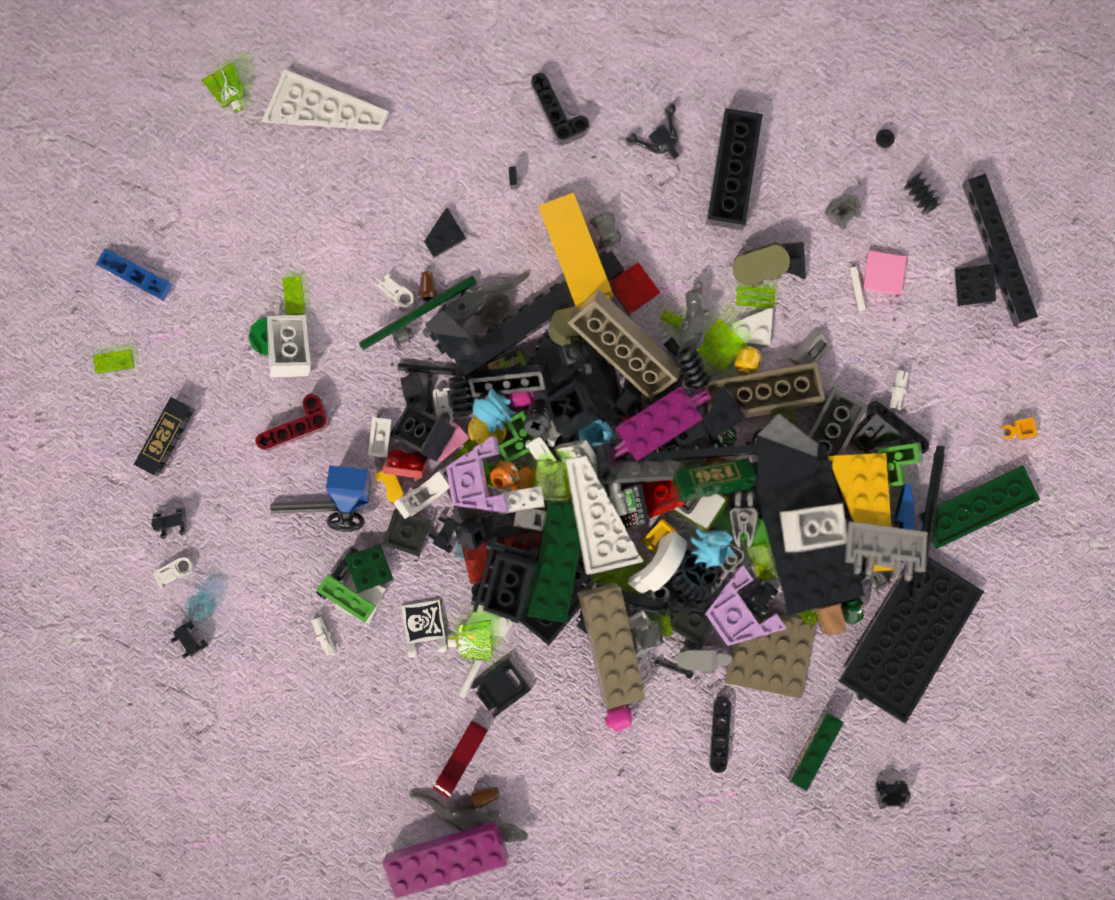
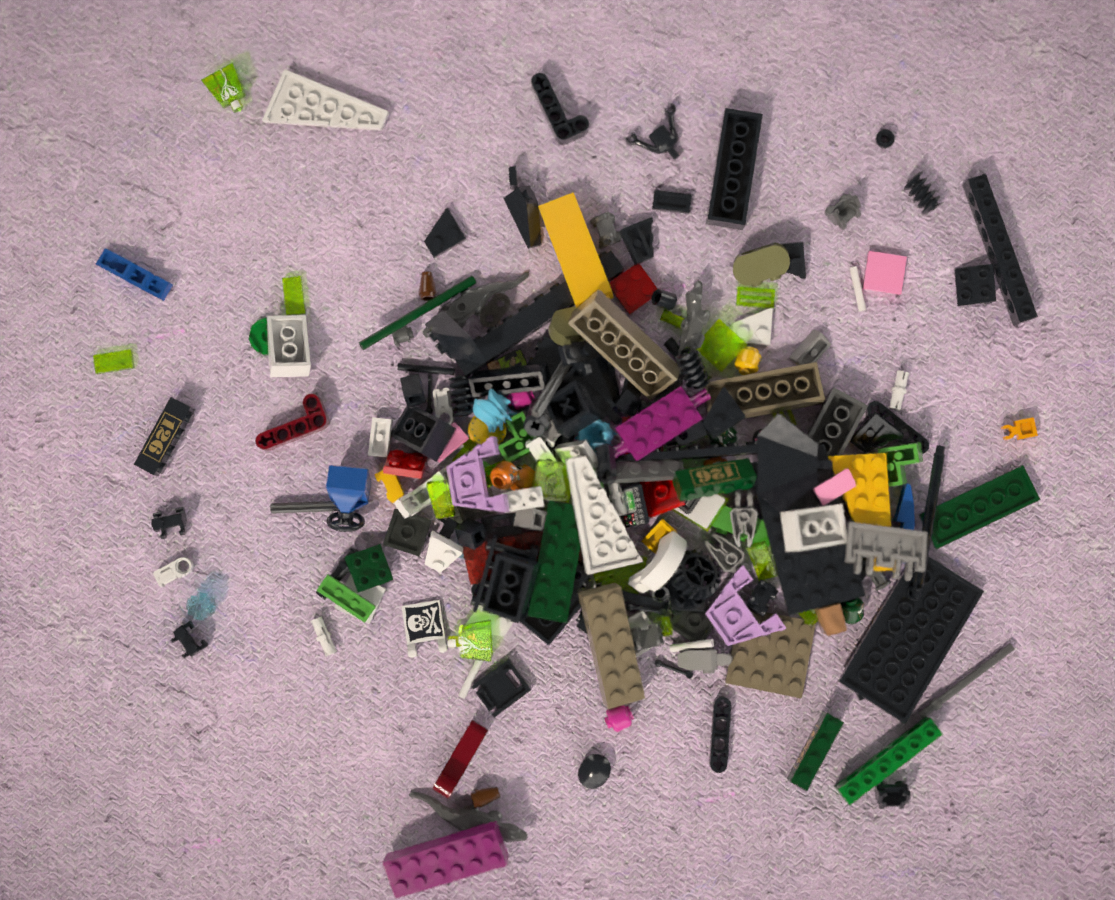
white piece [378,274,414,308] -> none
medium azure hair [691,529,734,568] -> none
none -> white wing [425,531,463,573]
none -> clear neon green tile [426,479,456,519]
none -> black slope [503,186,542,249]
none -> dark grey axle [531,361,572,418]
none -> black hat [578,754,611,789]
none -> black wing [619,217,654,265]
none -> black beam [651,289,677,310]
none -> black tile [652,190,692,214]
none -> white piece [670,639,714,652]
none -> bright pink slope [812,468,856,506]
none -> green brick [834,716,943,805]
none -> dark grey bar [918,643,1015,719]

